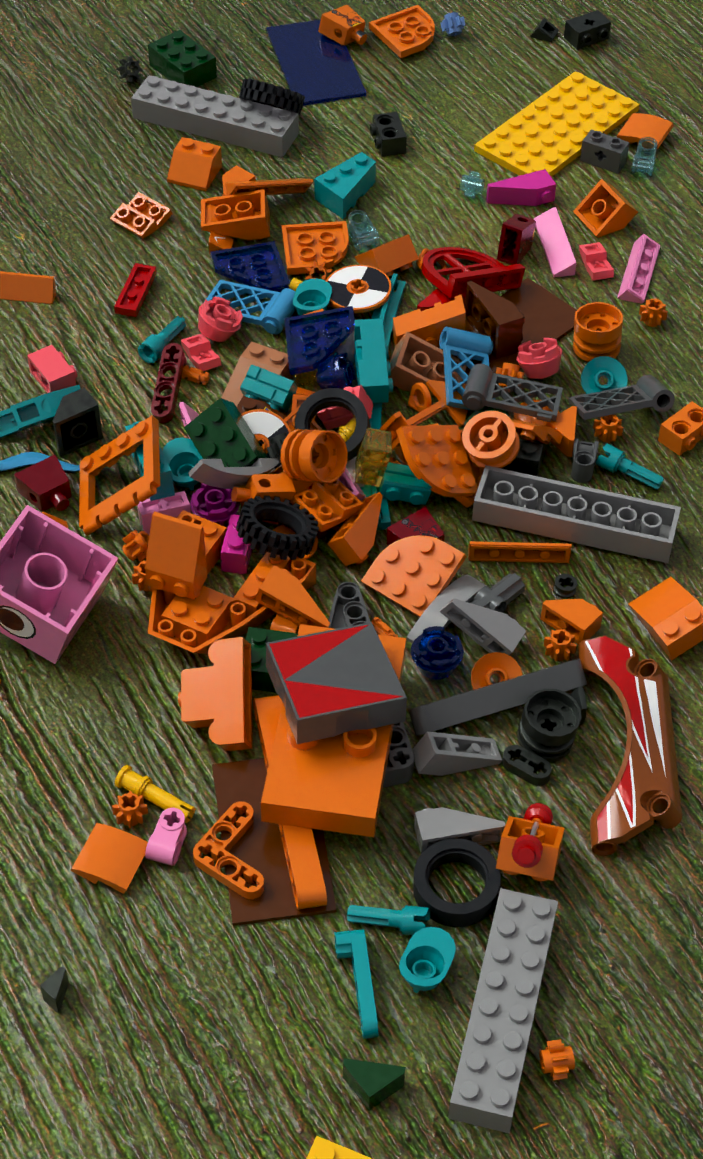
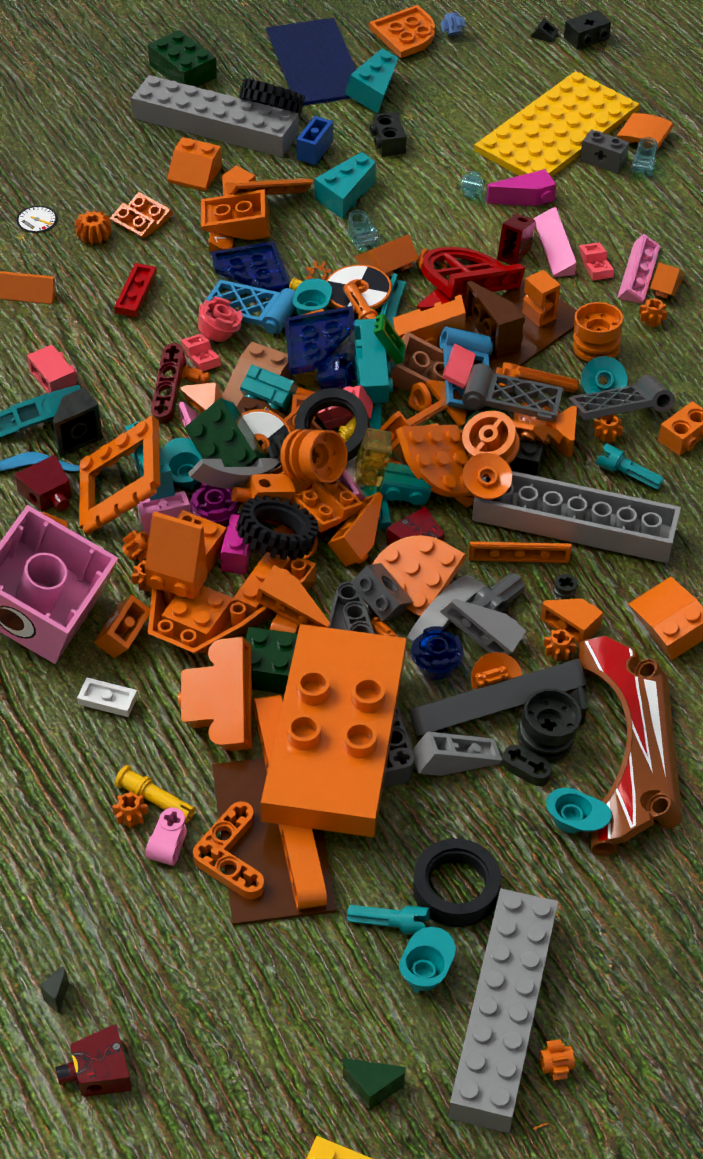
orange slope [70,823,148,894] -> none
pearl dark grey gear [116,56,143,83] -> none
teal piece [138,316,186,363] -> none
dark grey tile [266,622,407,744] -> none
orange plate [281,221,349,275] -> none
orange torso [318,5,367,45] -> none
teal beam [334,929,379,1039] -> none
light grey slope [414,807,506,854] -> none
orange brick [496,803,565,881] -> none
coral cone [516,338,562,379] -> none
dark grey piece [571,438,599,483] -> none
orange slope [573,179,638,238] -> none
none -> white sticker [16,206,57,232]
none -> dark red torso [55,1024,132,1097]
none -> orange gear [75,210,112,245]
none -> white plate [77,678,138,717]
none -> orange brick [94,595,150,658]
none -> slope [181,383,222,413]
none -> blue brick [296,116,333,165]
none -> orange pin [343,282,378,320]
none -> teal wedge [345,48,399,114]
none -> dark grey brick [351,563,413,622]
none -> green tile [374,314,406,364]
none -> coral slope [442,344,475,389]
none -> orange dish [462,453,512,500]
none -> orange piece [475,666,509,688]
none -> orange axle [514,366,579,393]
none -> orange brick [522,270,560,327]
none -> teal piece [546,787,612,834]
none -> orange slope [650,263,685,299]

